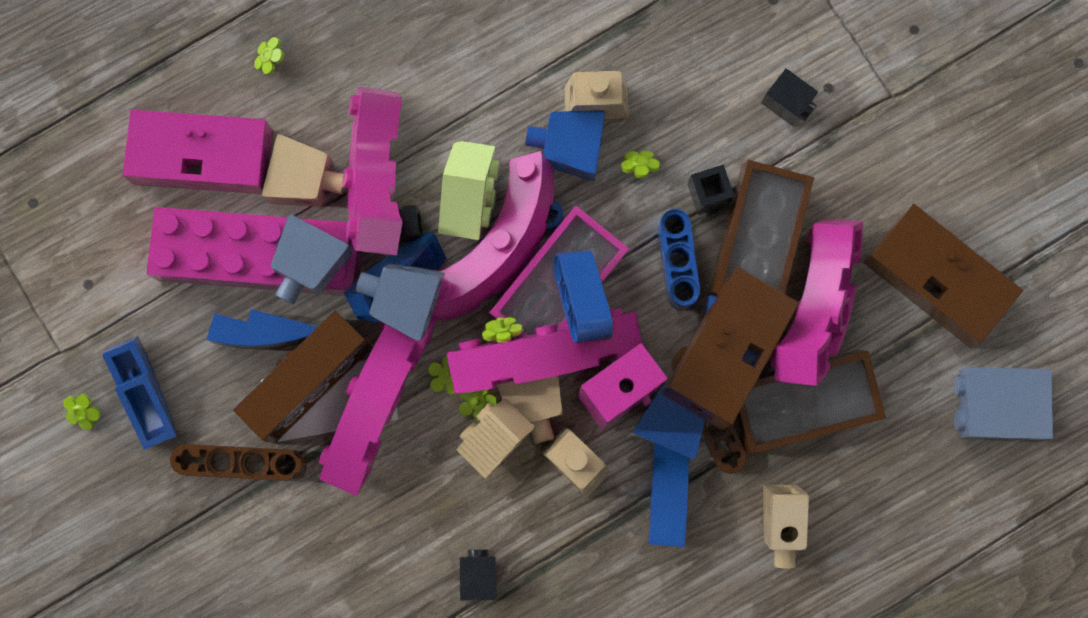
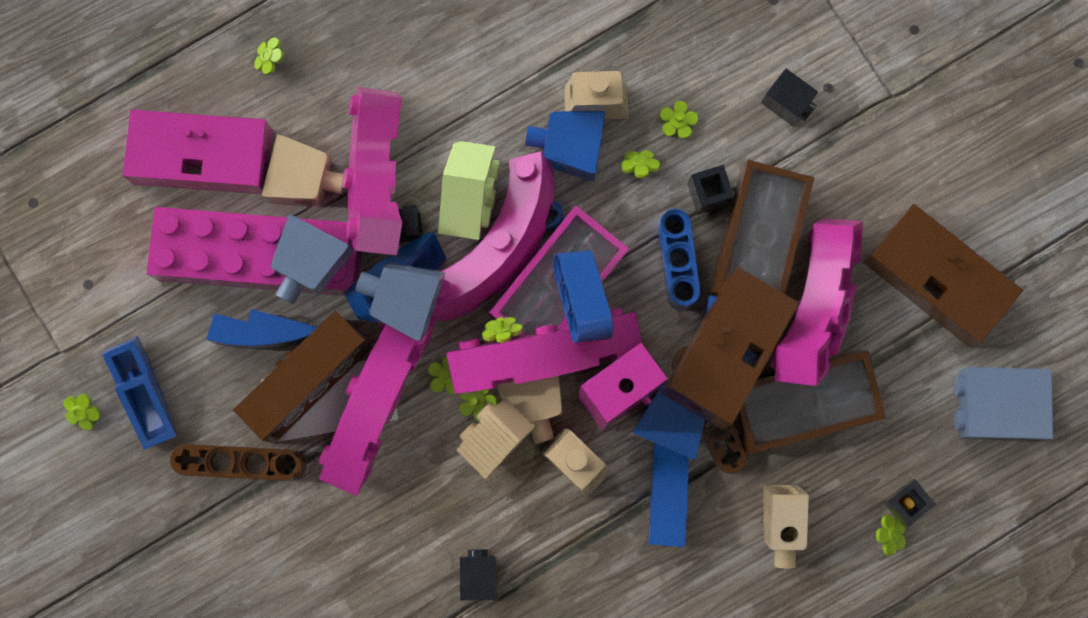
none -> lime plant [660,101,698,139]
none -> lime plant [876,515,906,556]
none -> black piece [883,479,936,527]

